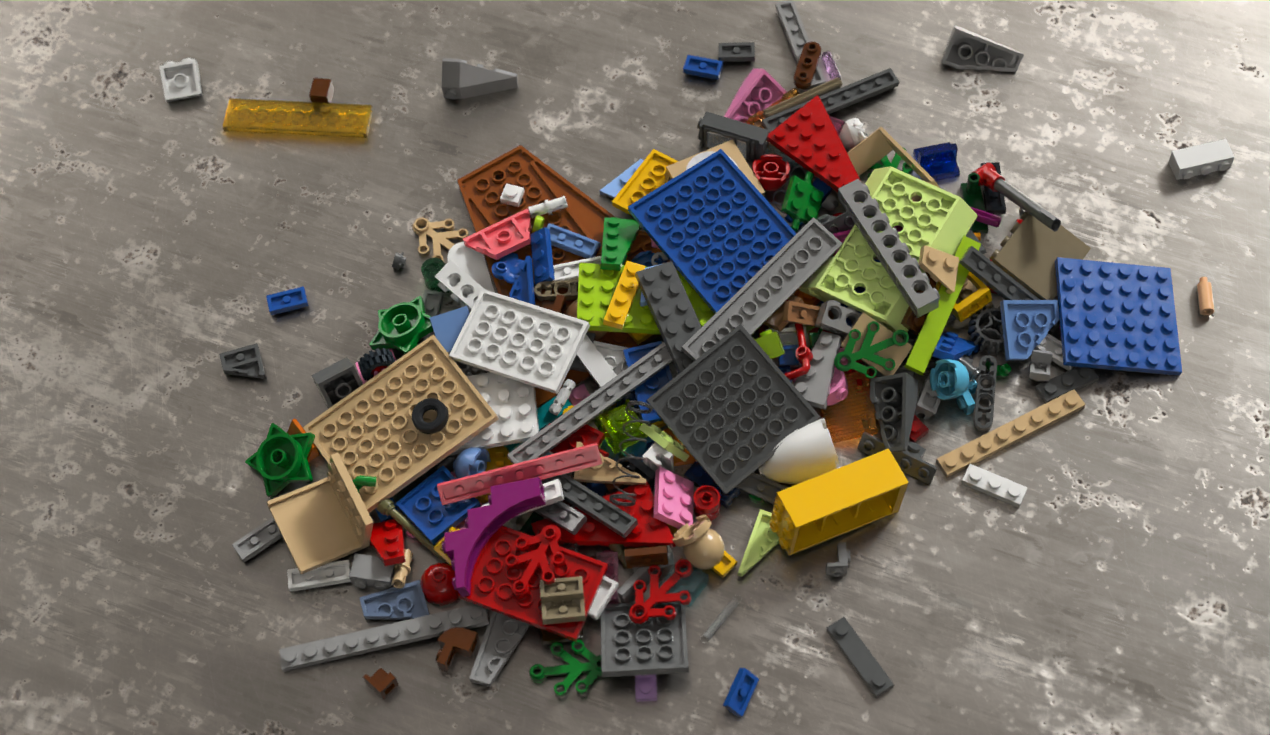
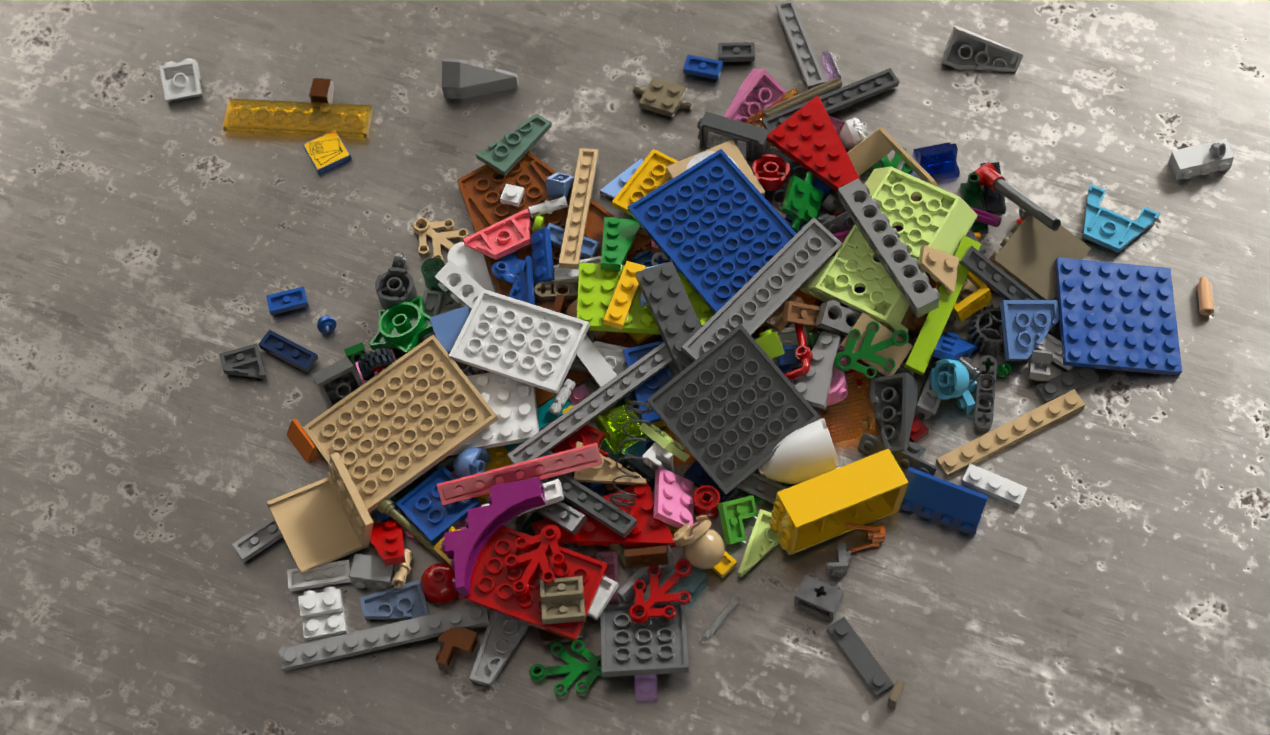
green plate [245,423,315,498] -> none
green arm [352,475,376,493] -> none
reddish brown panel [363,668,399,700] -> none
black tyre [412,398,448,434] -> none
blue plate [723,668,759,717] -> none
reddish brown plate [794,42,821,89] -> none
none -> dark blue plate [258,329,318,373]
none -> white plate [298,587,347,641]
none -> yellow tile [302,129,352,174]
none -> blue plate [317,315,337,333]
none -> green tile [344,342,365,364]
none -> dark grey brick [375,267,417,309]
none -> sand green wing [476,114,552,176]
none -> medium blue slope [546,172,575,199]
none -> tan plate [559,148,599,269]
none -> dark tan plate [633,77,693,118]
none -> bright green plate [717,495,758,545]
none -> flat silver brick [794,575,844,621]
none -> orange plant [845,523,885,552]
none -> dark tan tile [888,680,905,709]
none -> blue slope [900,467,988,535]
none -> medium azure wing [1083,184,1160,253]
none -> light grey hinge [1209,143,1226,158]

